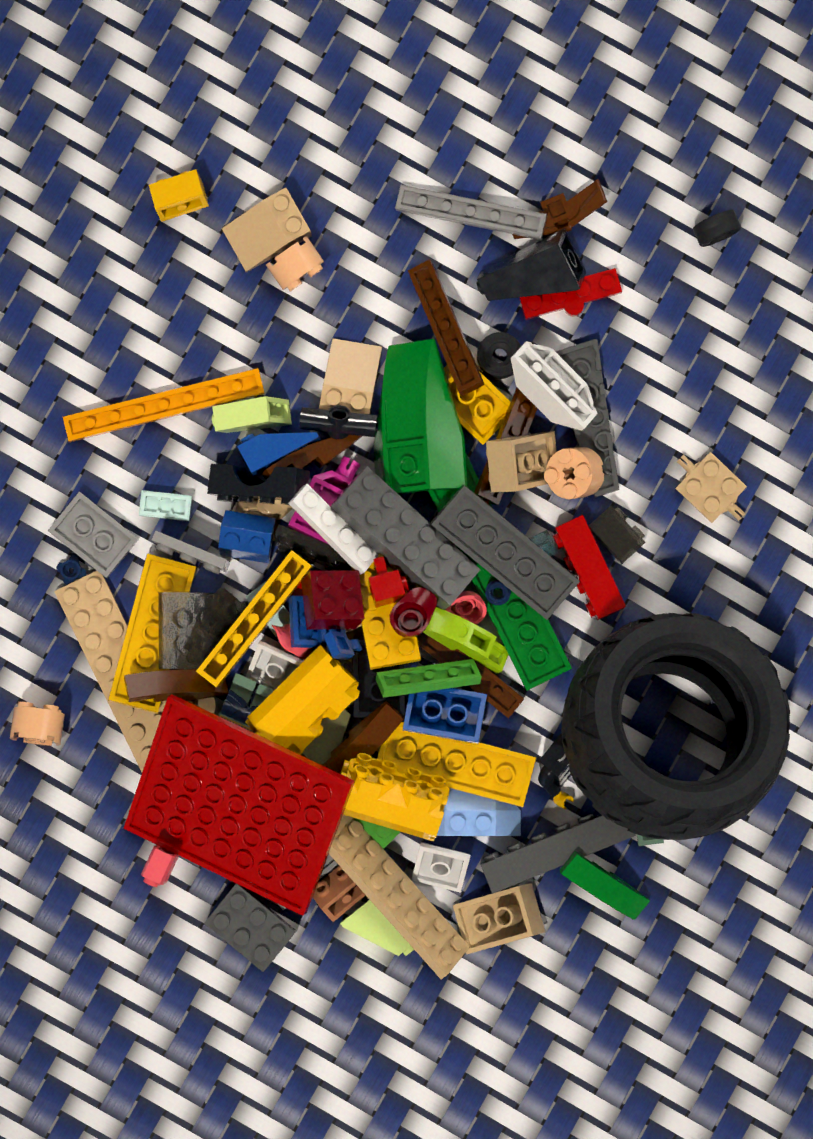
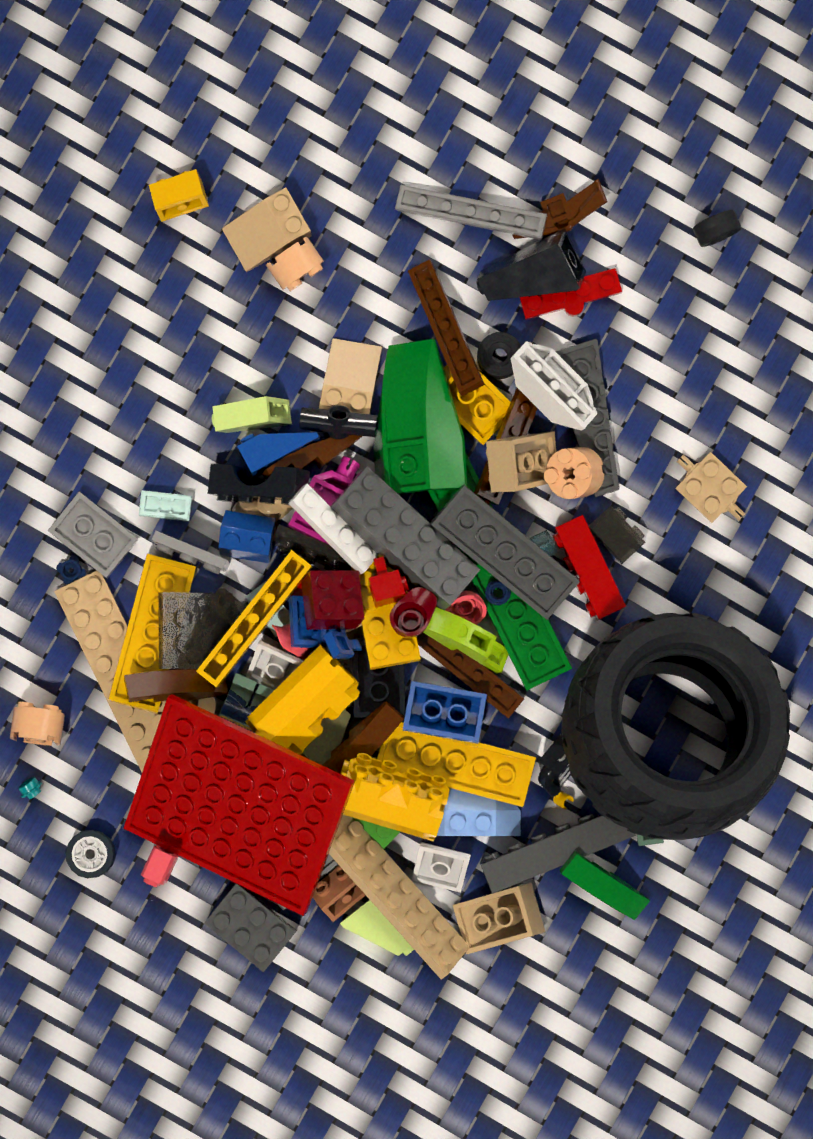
light orange plate [63,368,265,442] -> none
bright green plate [376,659,481,698] -> none
none -> teal plate [18,776,42,799]
none -> wheel [65,830,116,879]

